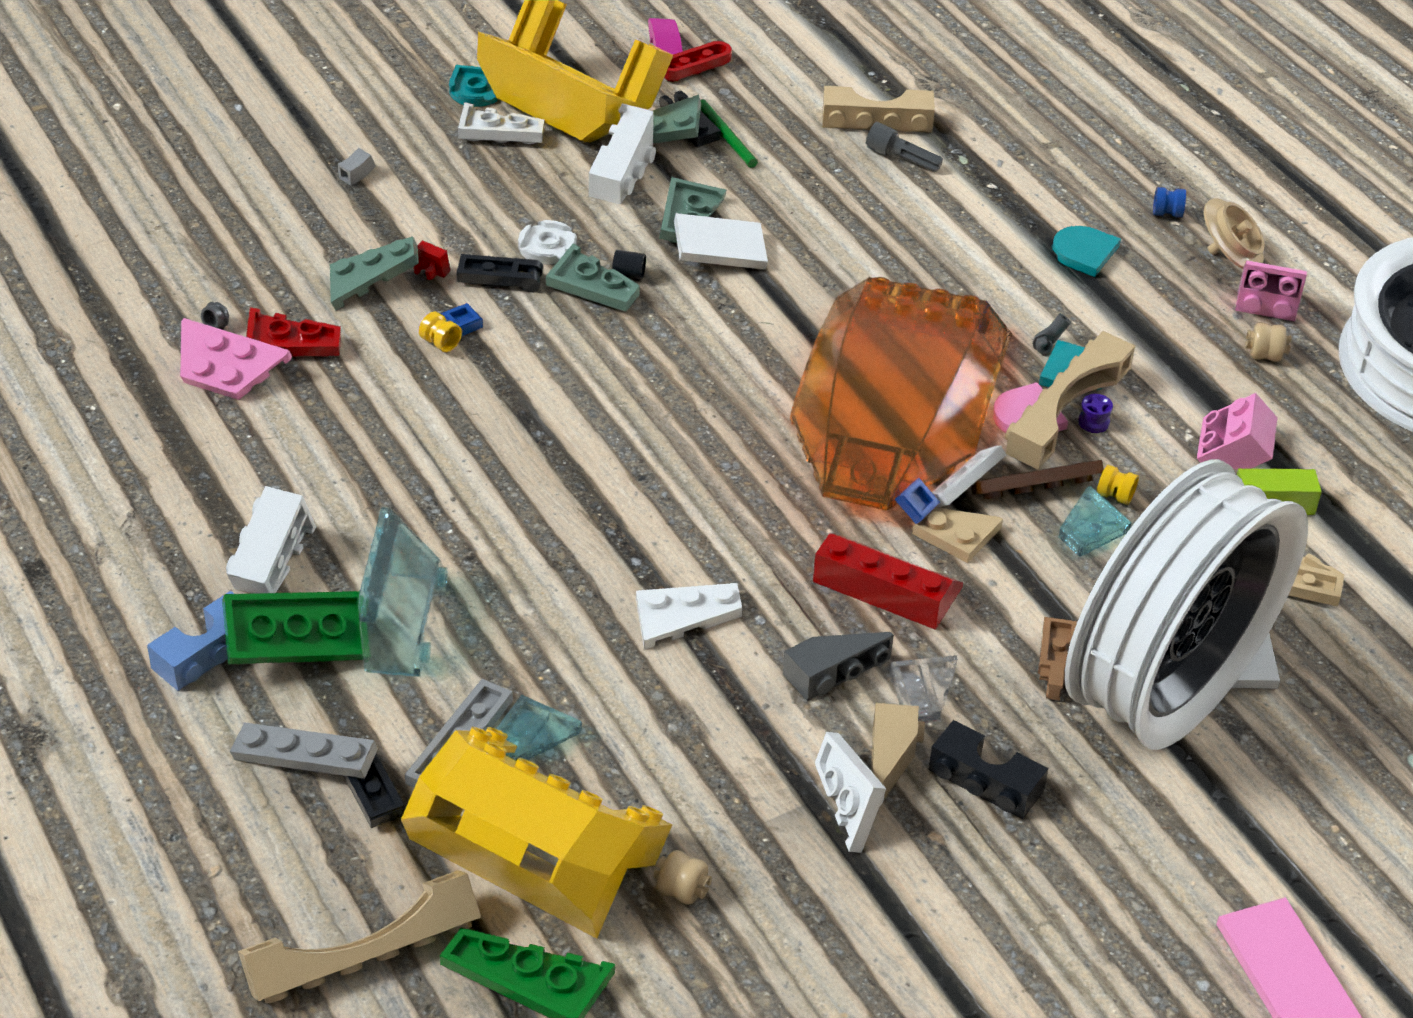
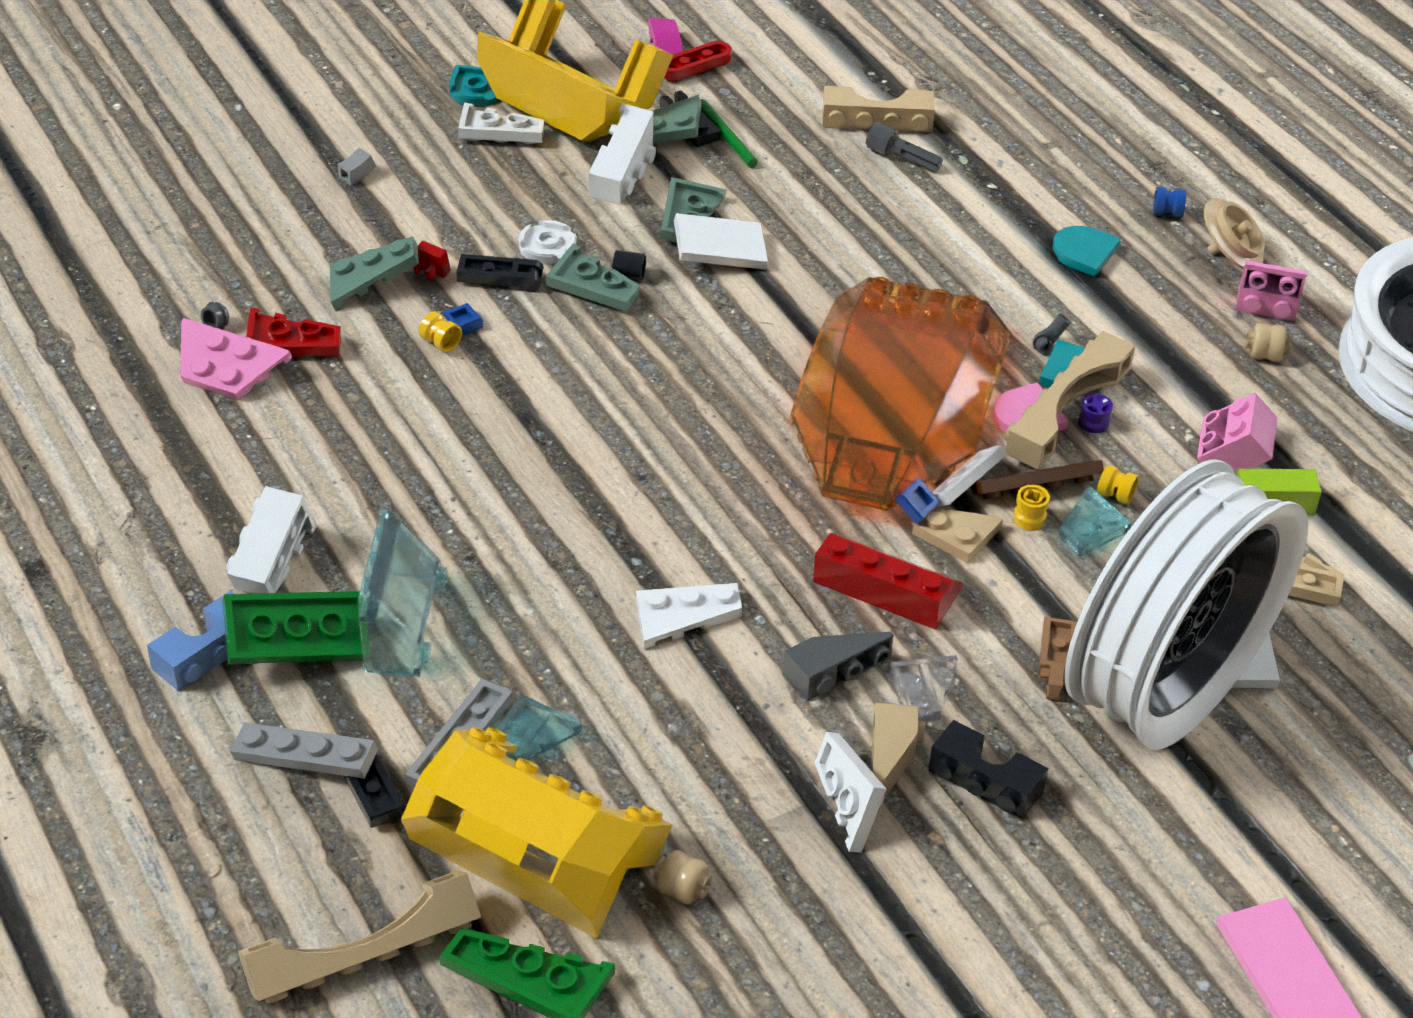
none -> yellow wheel [1013,485,1050,531]

